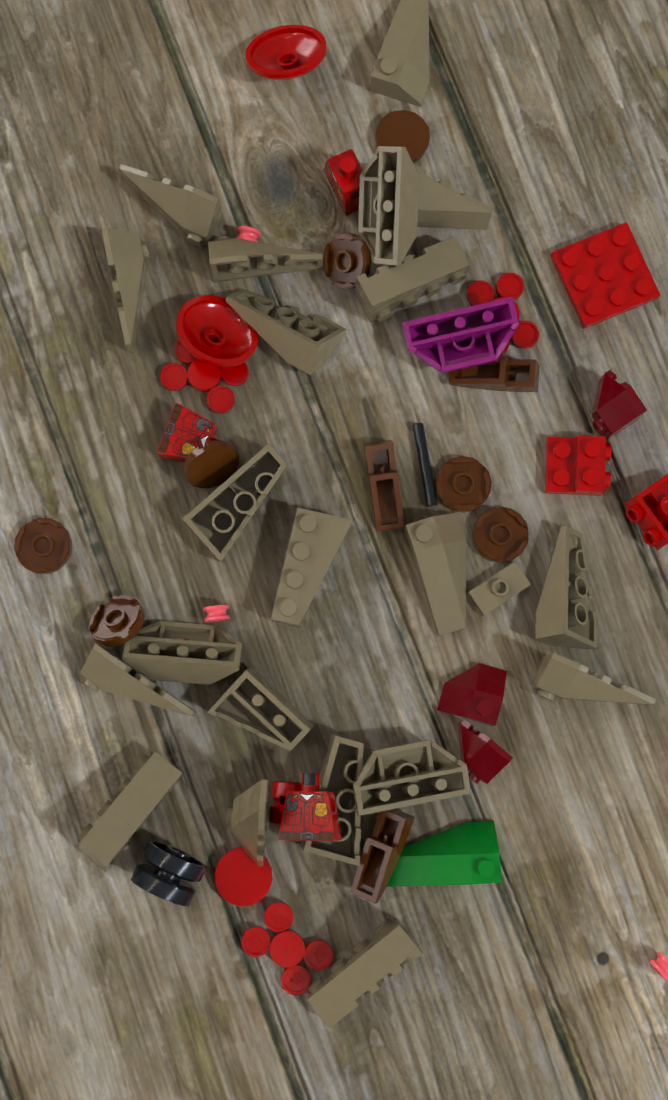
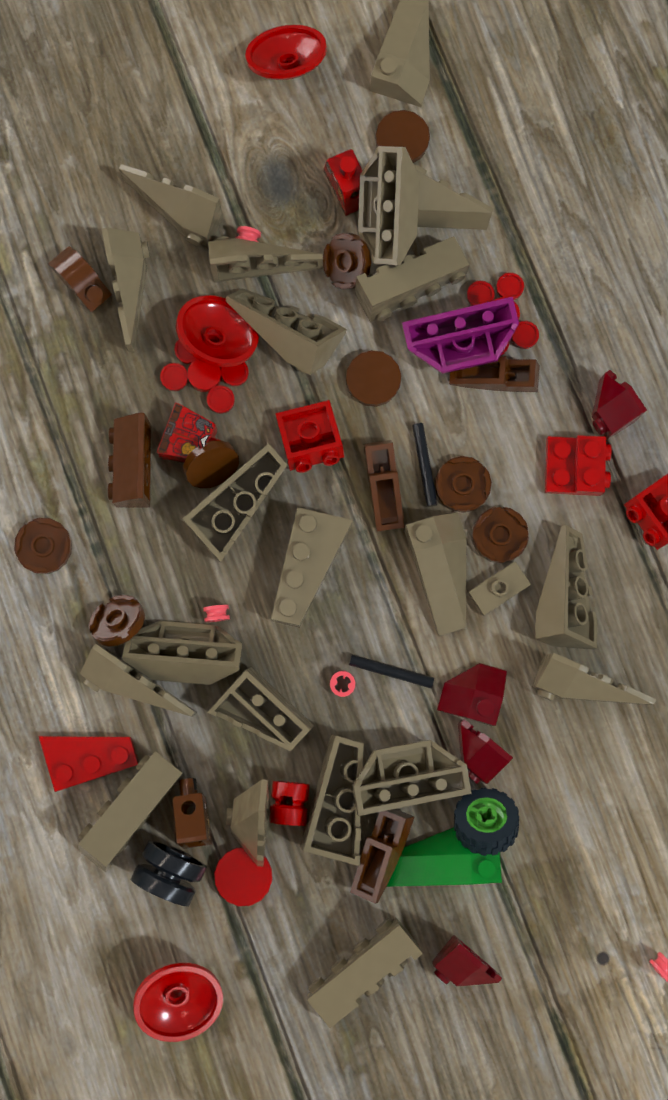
red piece [241,902,333,995] -> none
torso [279,773,341,841] -> none
red plate [550,222,661,329] -> none
none -> red wing [38,736,139,792]
none -> reddish brown brick [48,246,112,312]
none -> reddish brown slope [108,413,151,508]
none -> red dish [133,963,223,1042]
none -> reddish brown torso [173,778,212,849]
none -> red plate [275,400,344,473]
none -> coral bush [330,671,355,697]
none -> reddish brown tile [346,350,401,407]
none -> black bar [349,654,434,689]
none -> dark red slope [432,935,502,986]
none -> black wheel [454,788,519,856]

